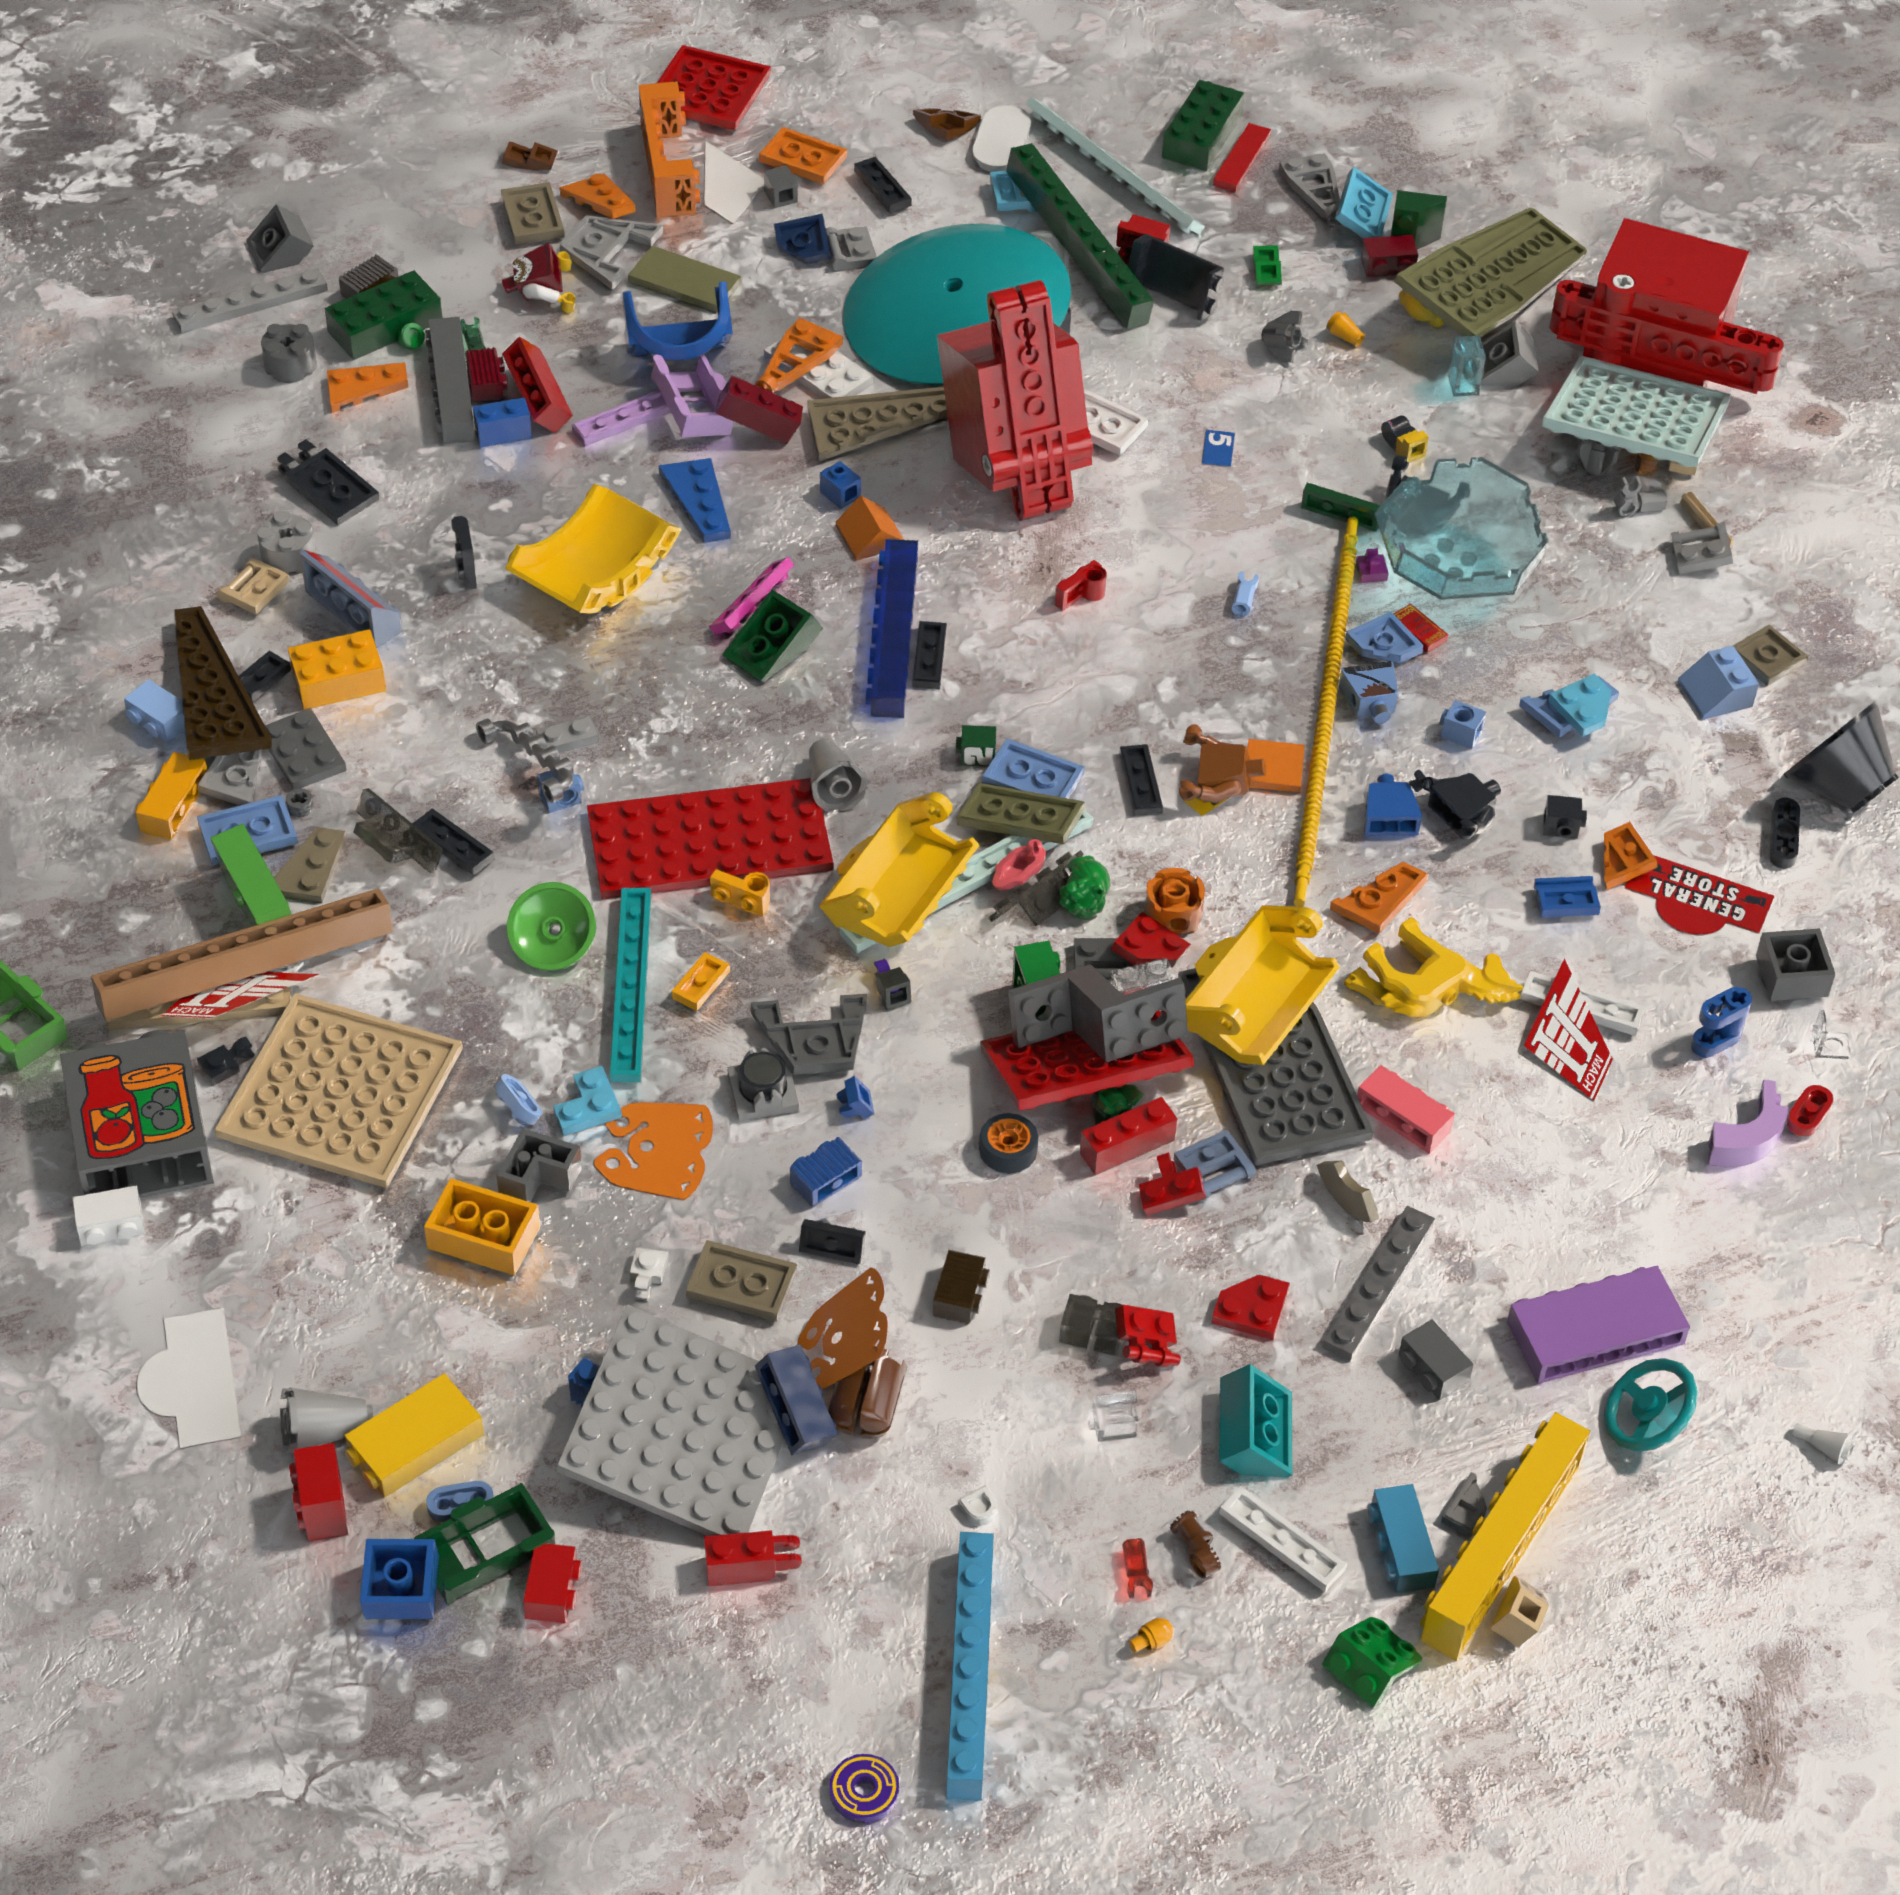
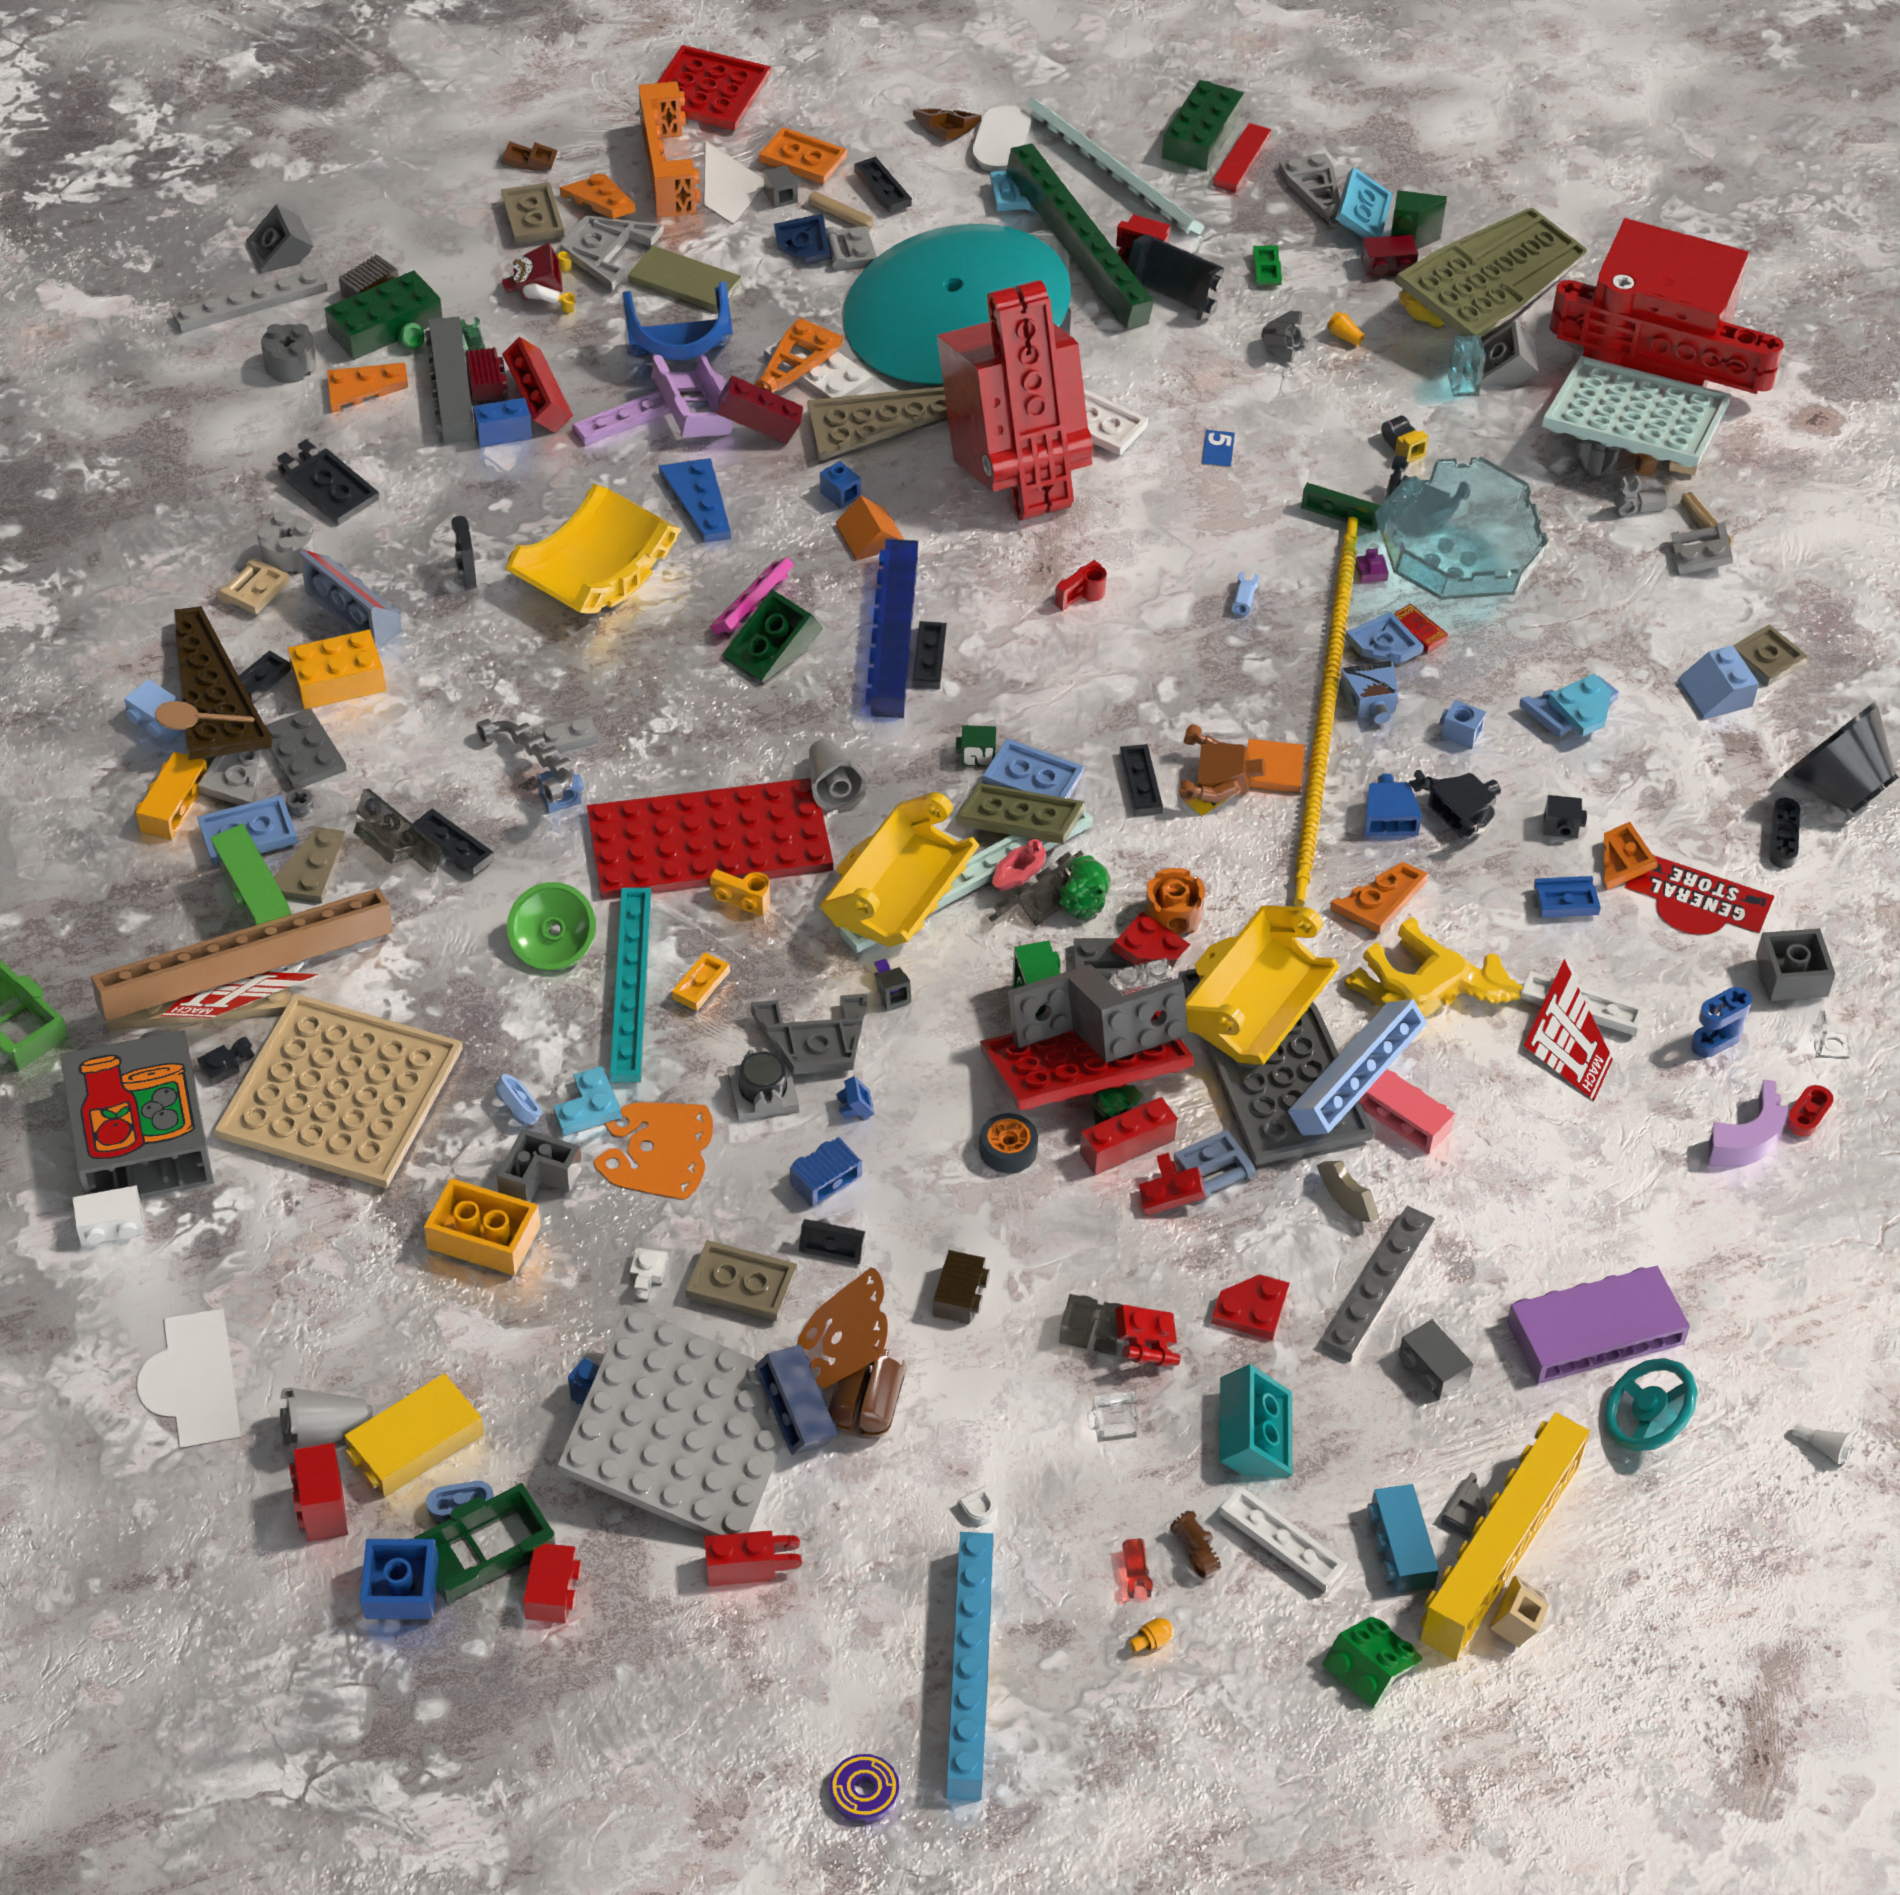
none -> medium nougat piece [155,701,254,730]
none -> tan axle [808,191,874,231]
none -> light blue brick [1288,999,1428,1136]

